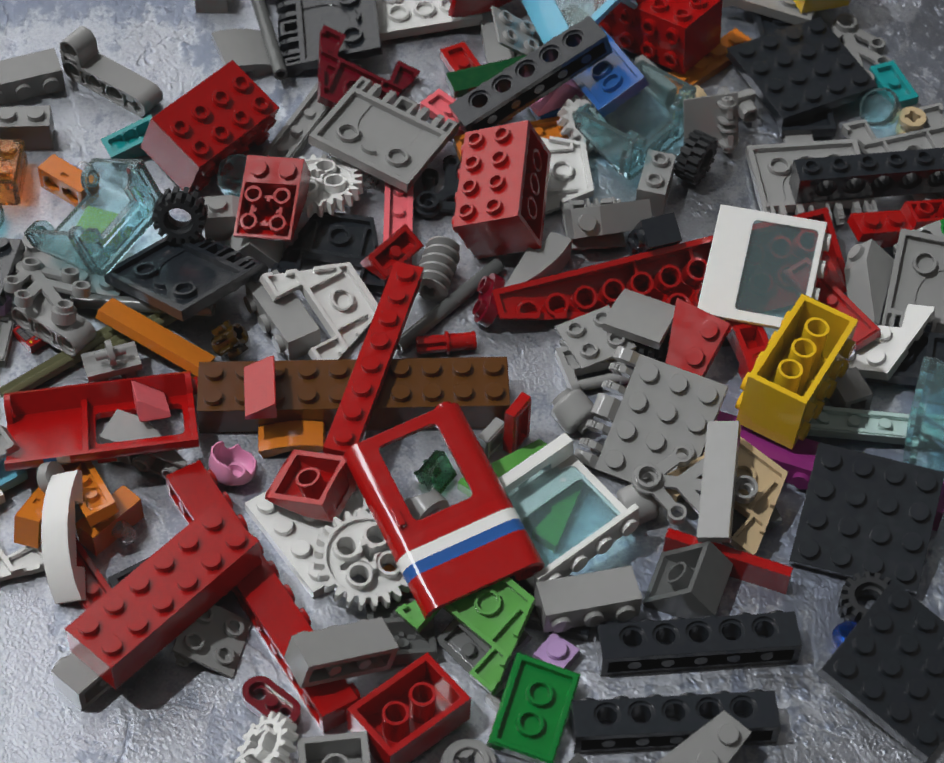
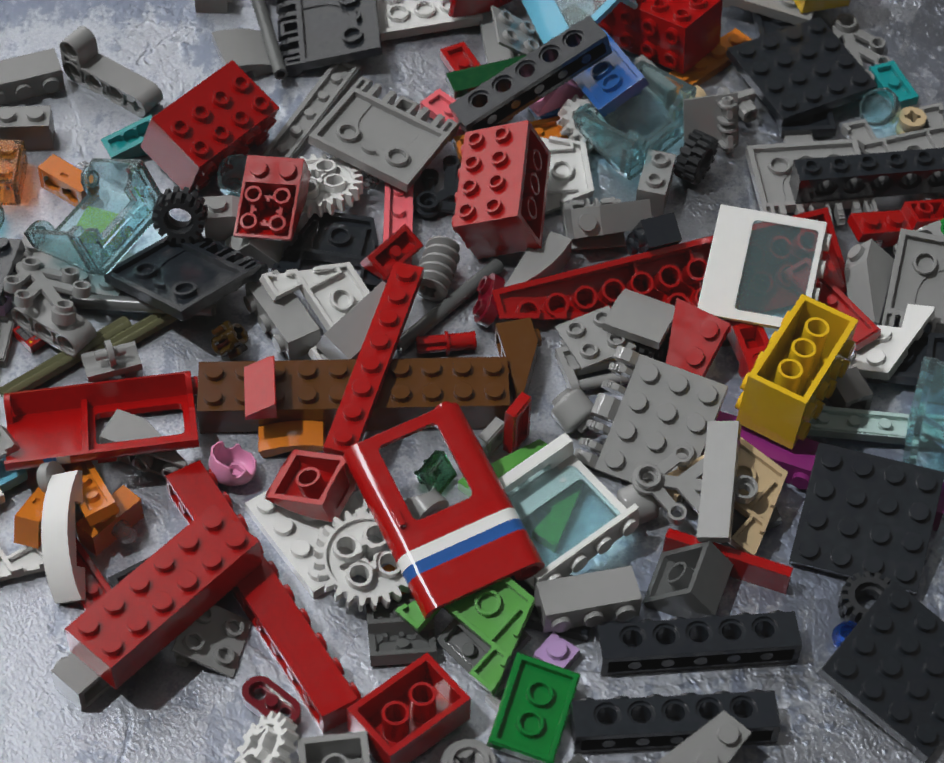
orange tile [95,297,216,377] -> none
coral slope [131,381,171,422] -> none
light grey brick [284,617,399,689] -> none
dark red wing [317,25,420,109] -> none
none -> light grey slope [316,281,386,360]
none -> reddish brown slope [494,318,542,402]

